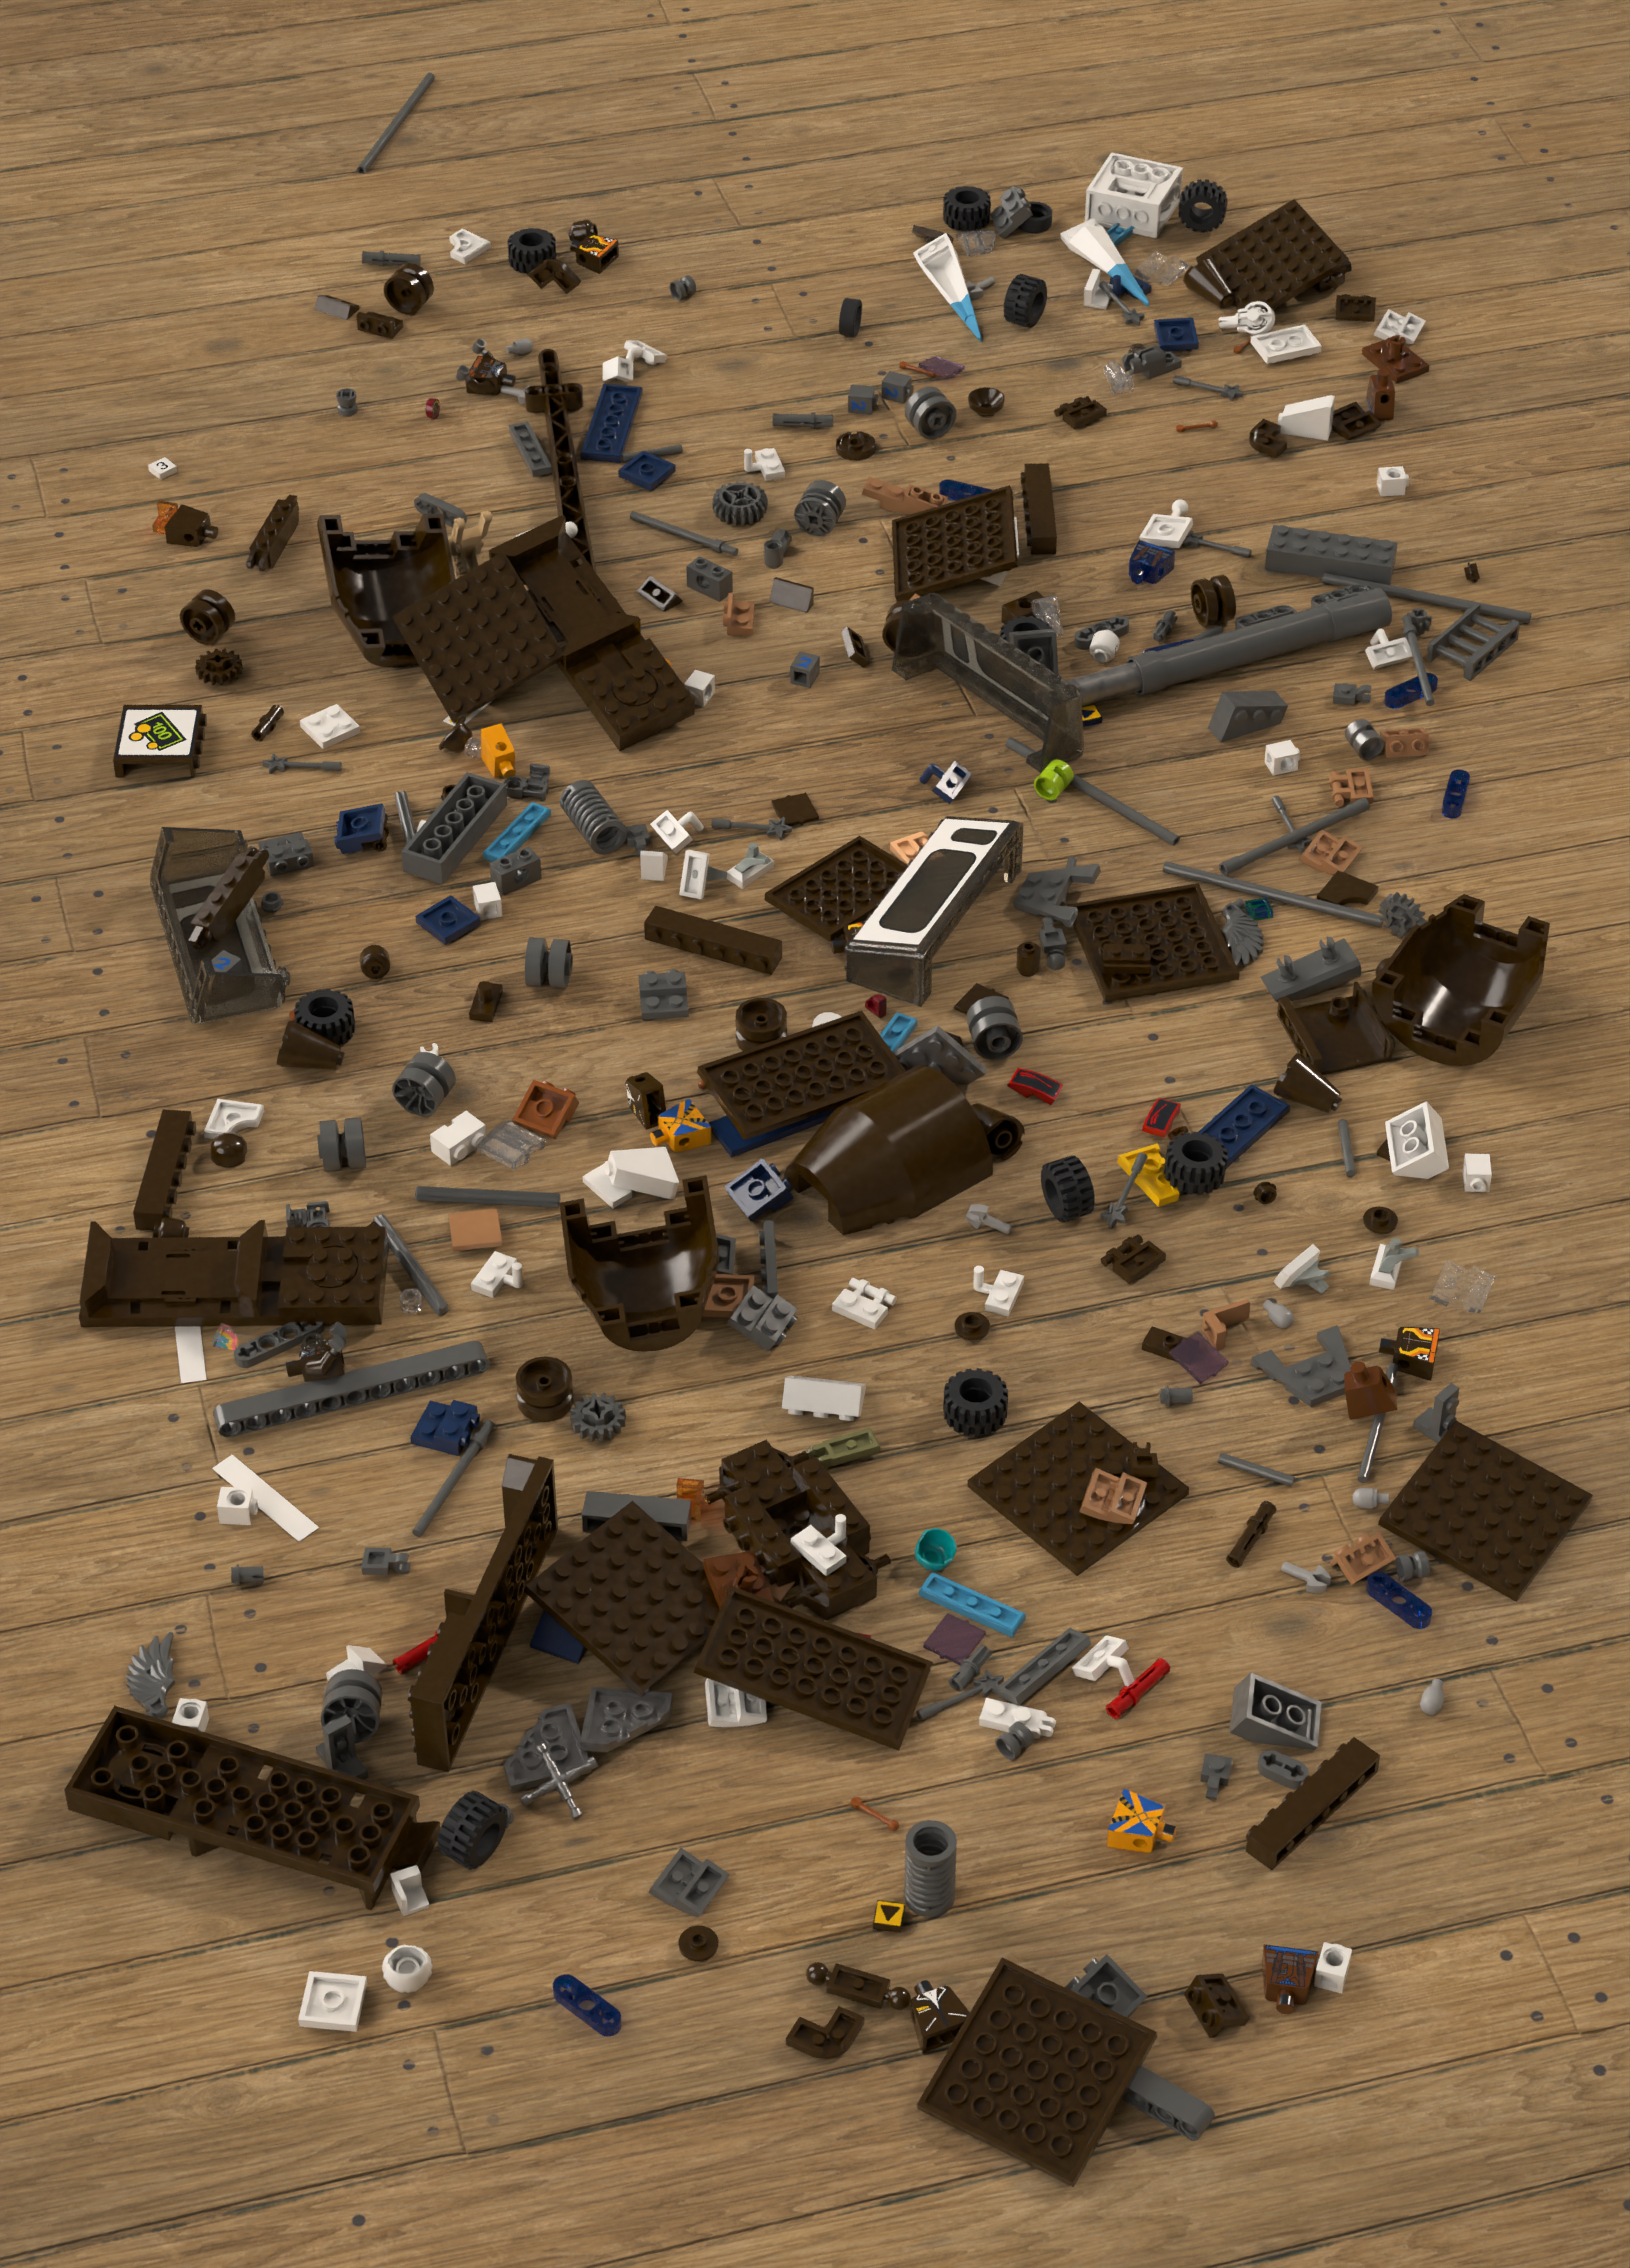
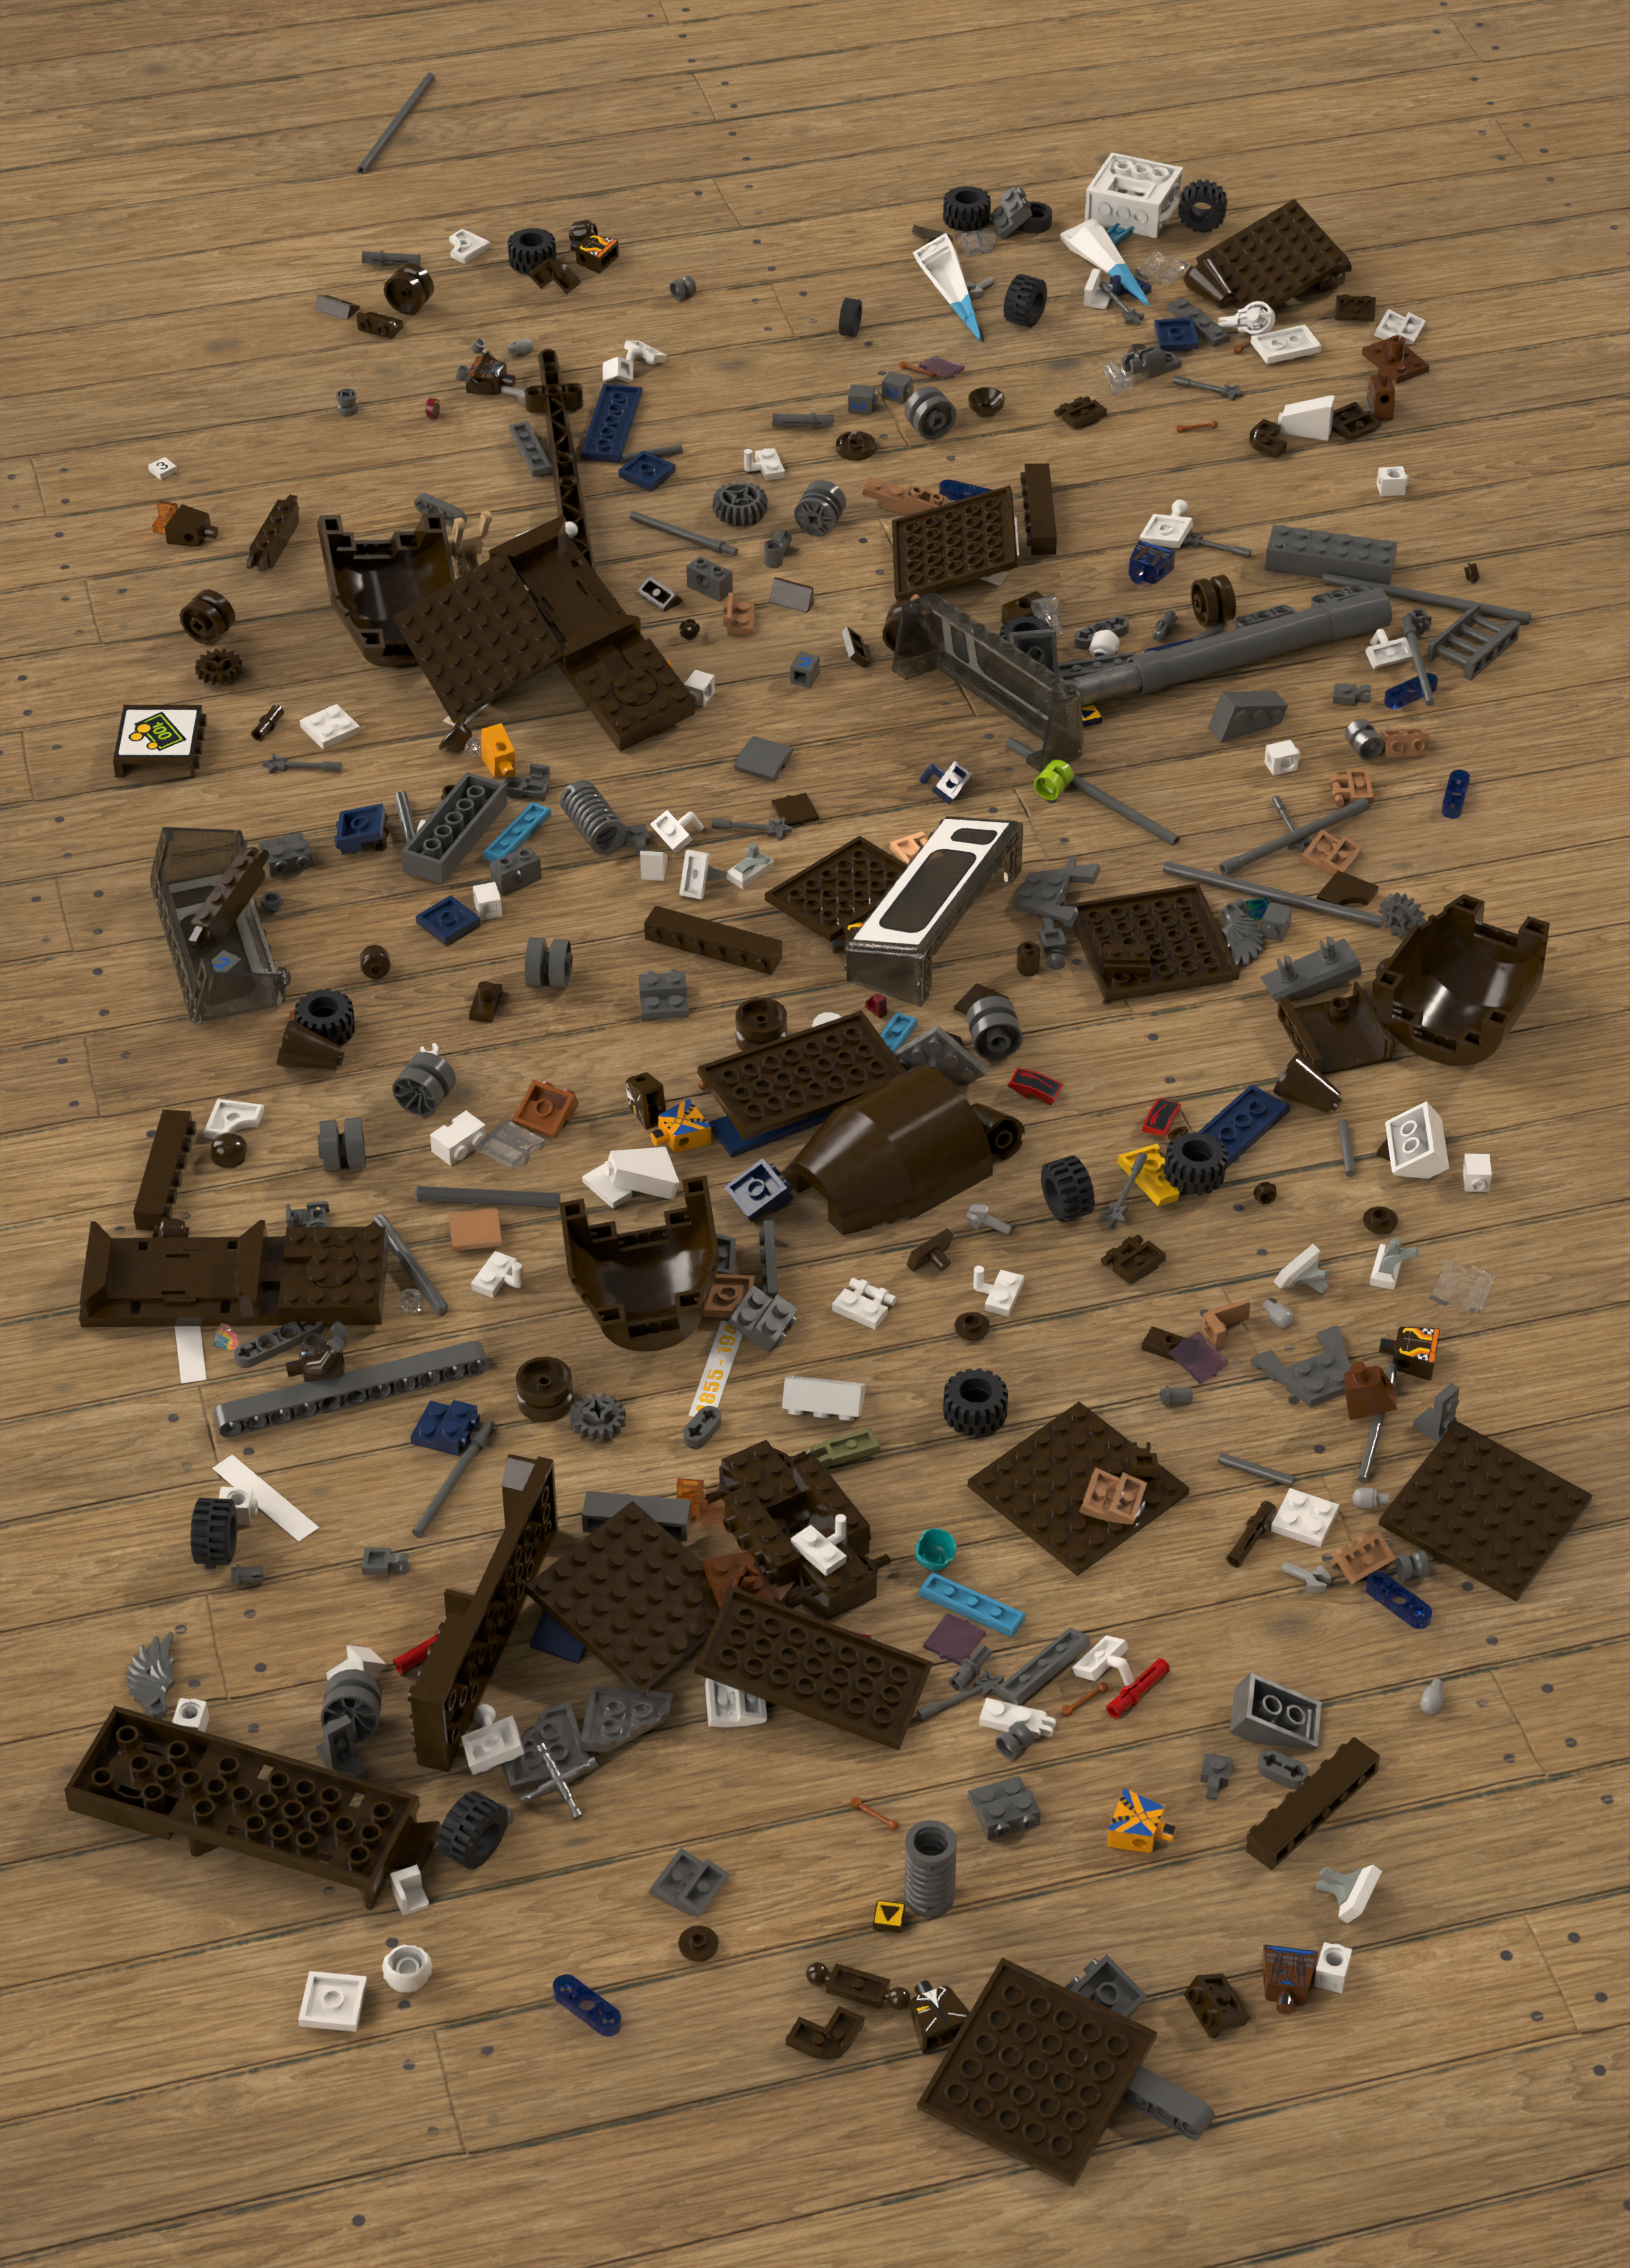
none -> black tyre [190,1498,237,1565]
none -> white plate [461,1704,525,1775]
none -> dark brown plate [679,619,700,640]
none -> dark grey beam [684,1406,721,1449]
none -> white sticker [688,1320,743,1419]
none -> dark grey slope [734,736,794,782]
none -> dark brown tile [907,1228,954,1272]
none -> dark grey plate [968,1776,1041,1840]
none -> dark grey plate [1058,651,1137,681]
none -> dark orange hinge [1061,1682,1108,1717]
none -> dark grey plate [1167,298,1230,347]
none -> dark grey brick [1261,902,1292,942]
none -> white plate [1271,1488,1339,1548]
none -> piece [1315,1865,1382,1924]

